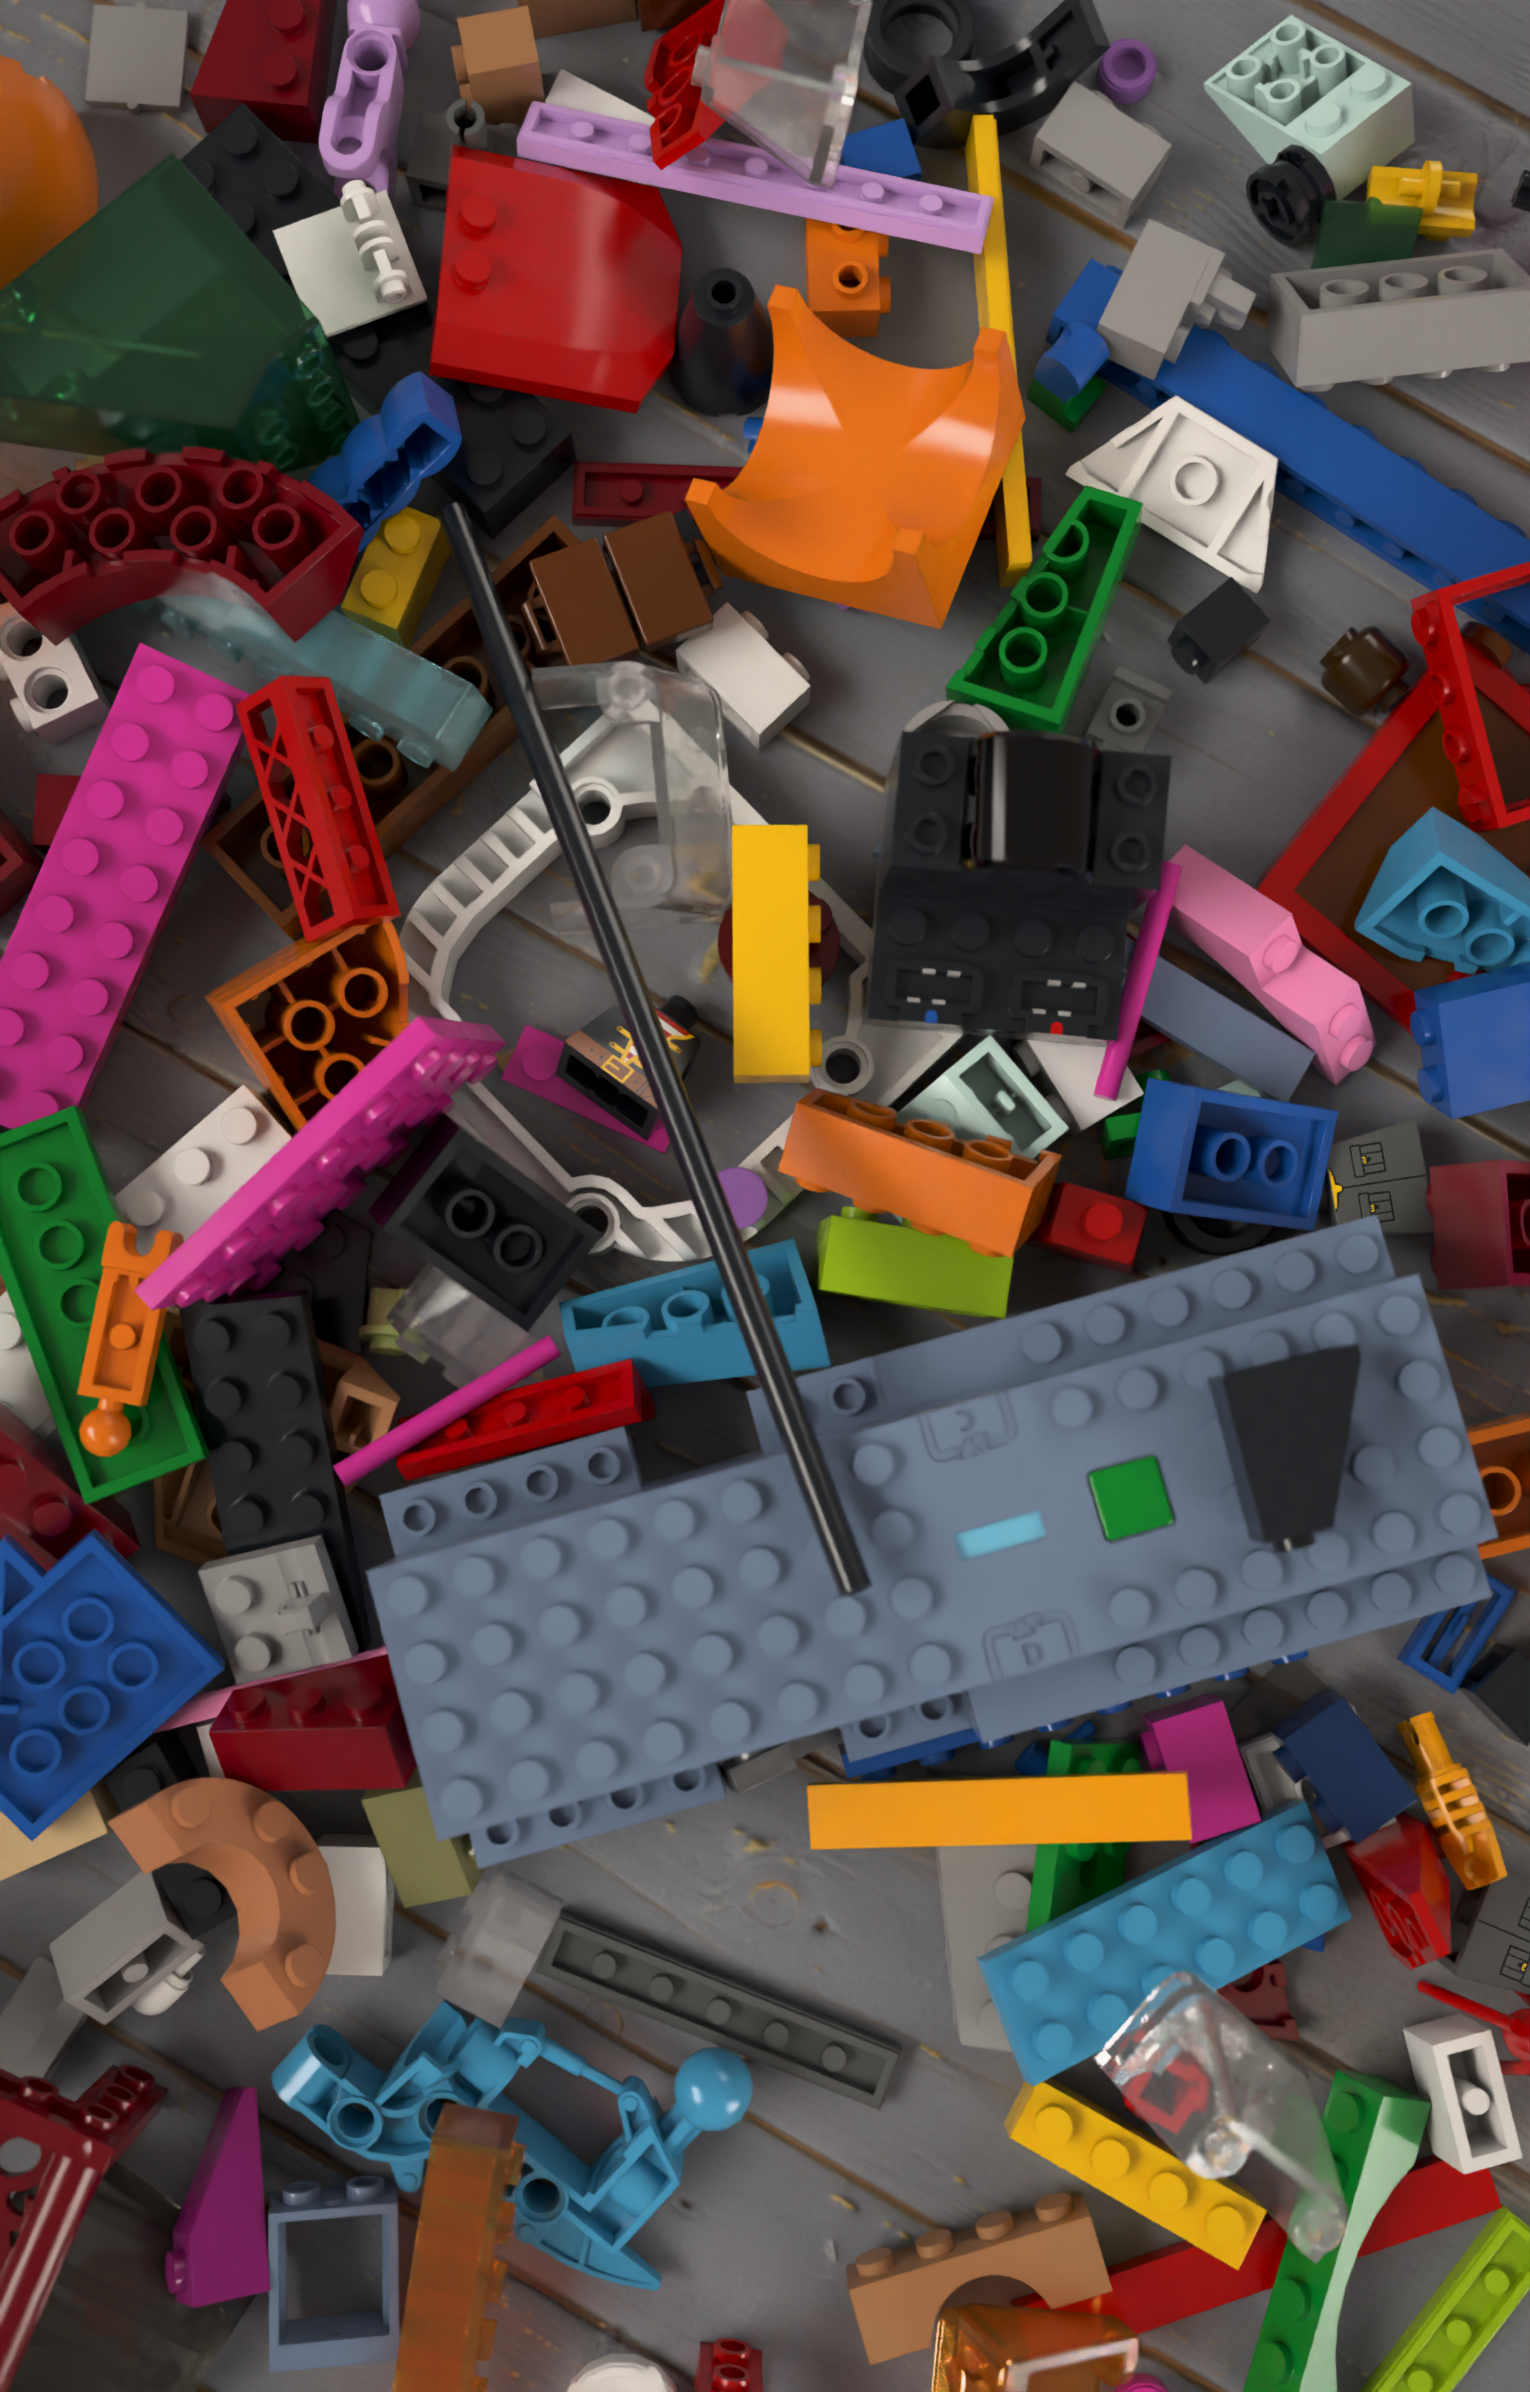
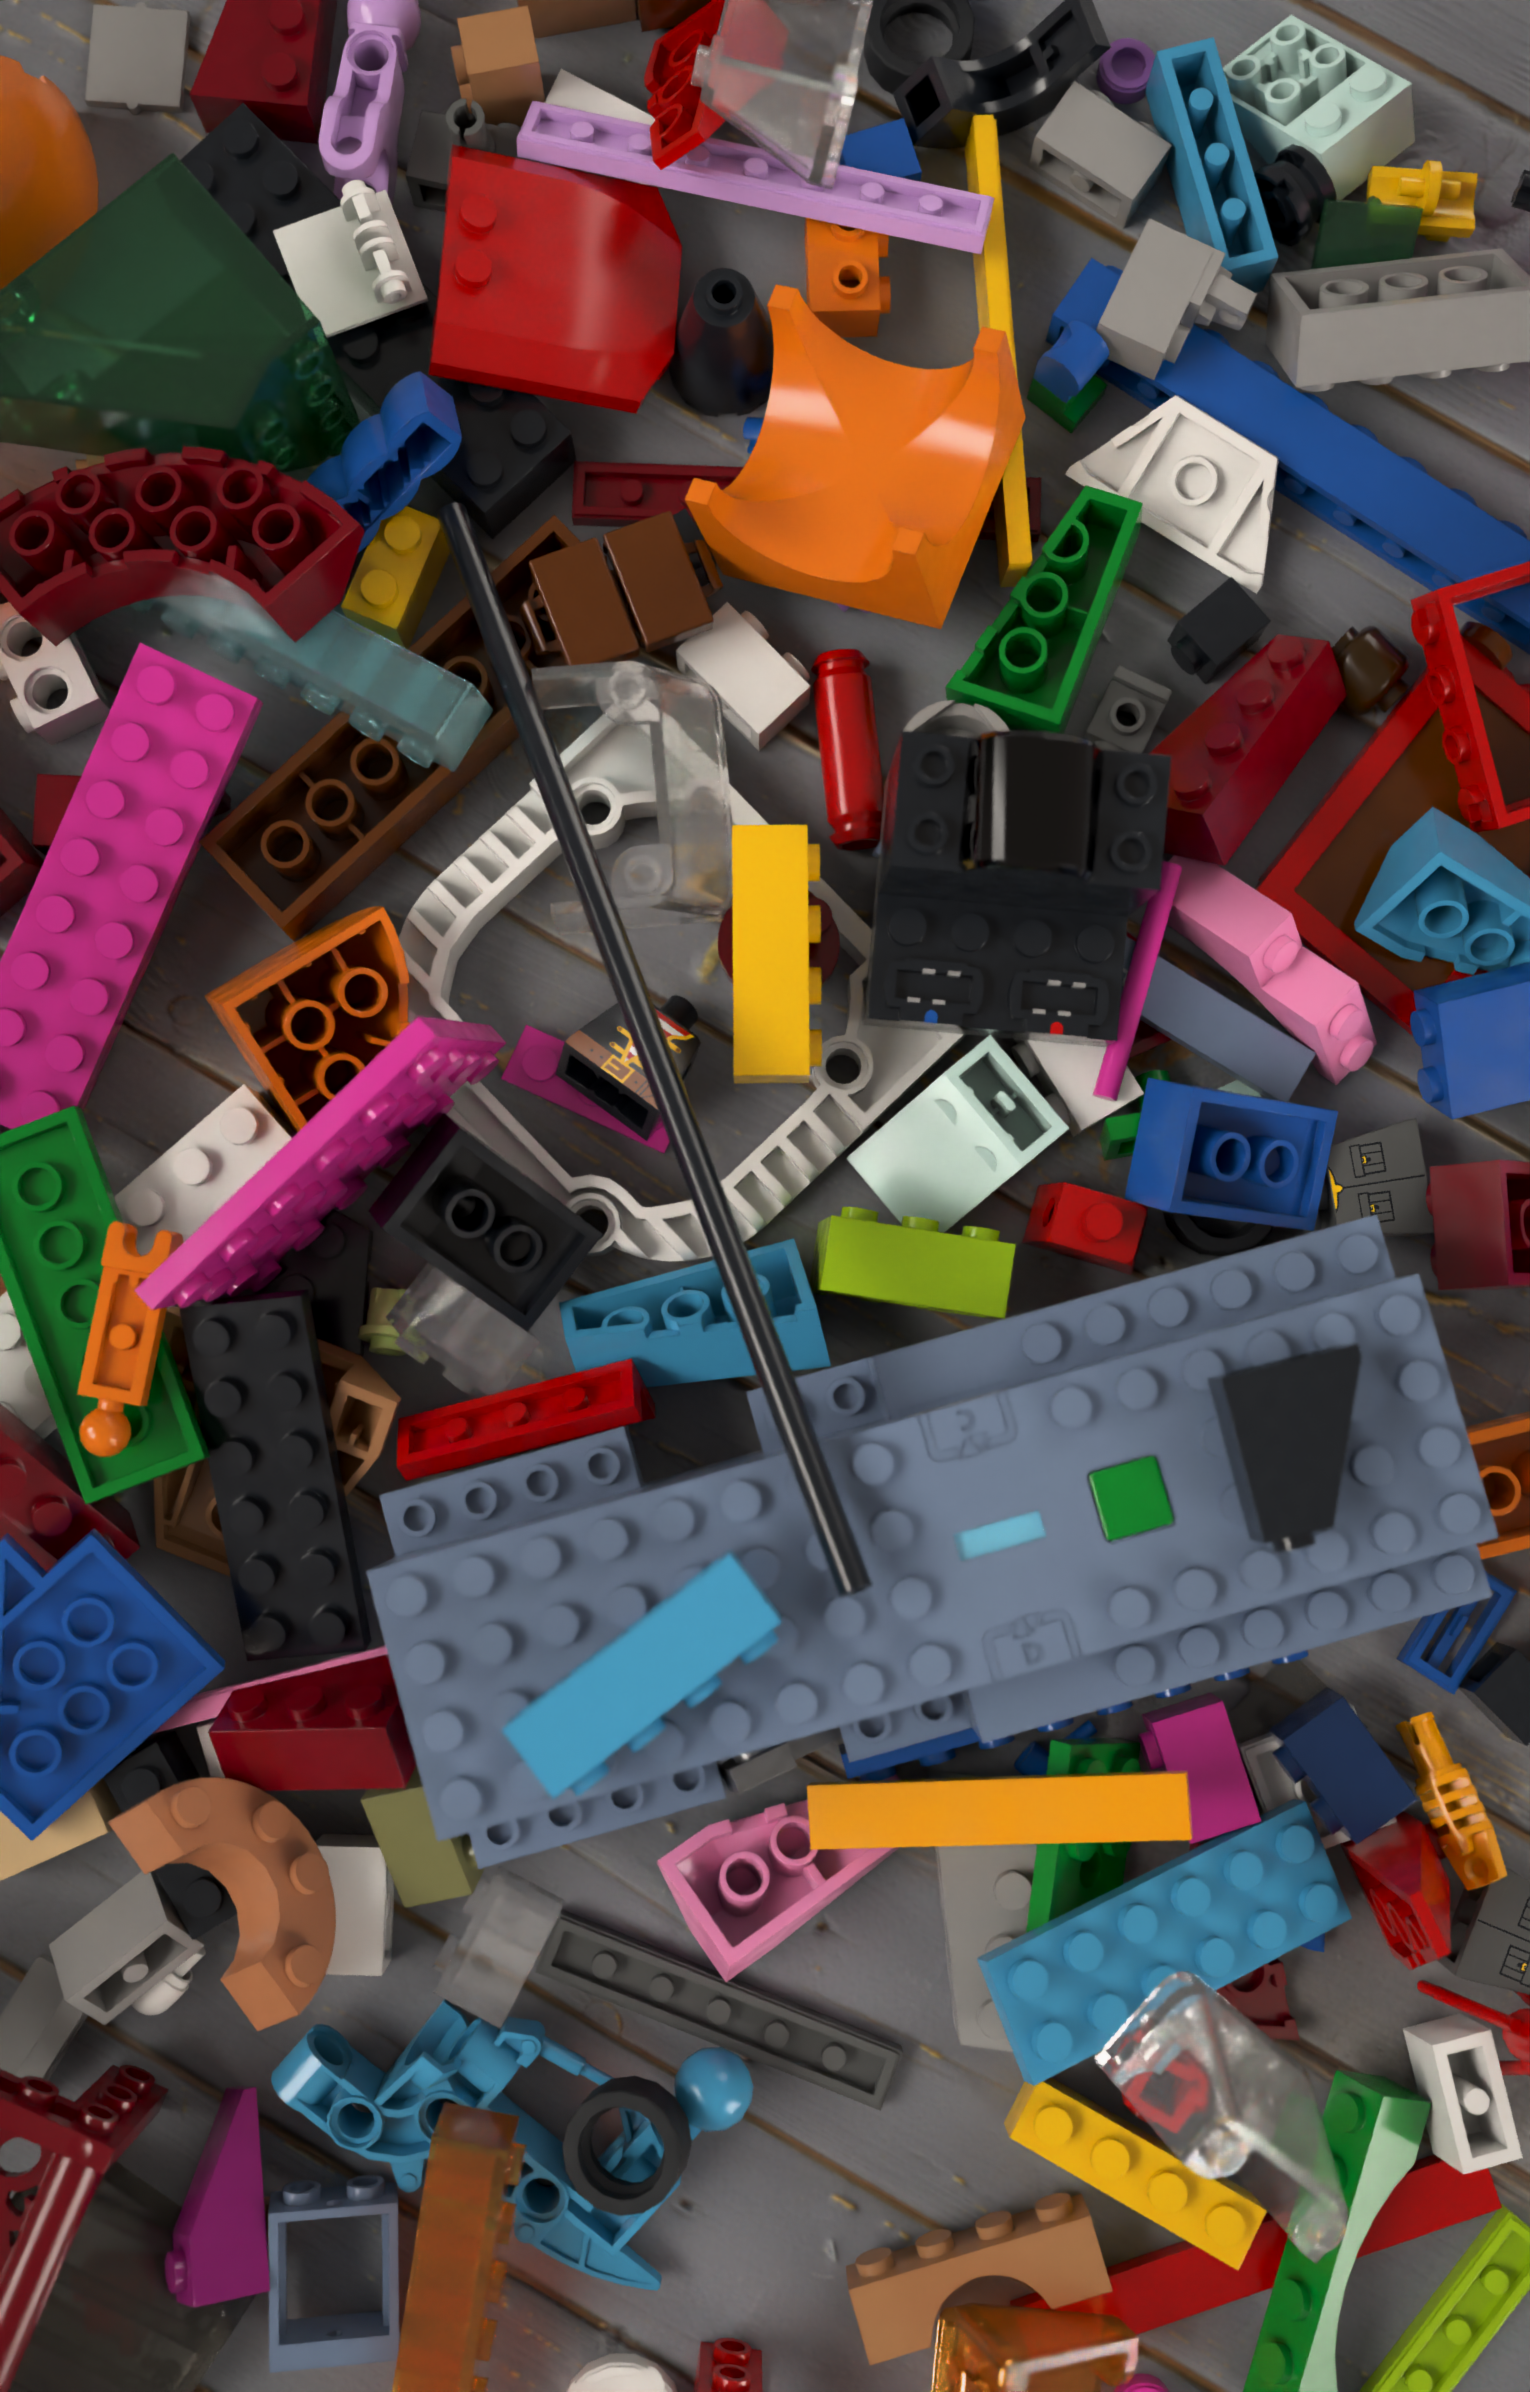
light grey hinge [198,1535,359,1685] -> none
red fence [236,675,401,944] -> none
dark pink bar [333,1335,561,1487] -> none
medium lavender tile [718,1167,768,1229] -> none
orange wedge [778,1088,1063,1258] -> none
none -> dark azure brick [502,1549,782,1799]
none -> black tyre [562,2076,692,2216]
none -> bright pink wedge [657,1774,900,1982]
none -> red axle [811,649,884,851]
none -> dark azure brick [1145,37,1279,293]
none -> dark red wedge [1149,634,1347,866]

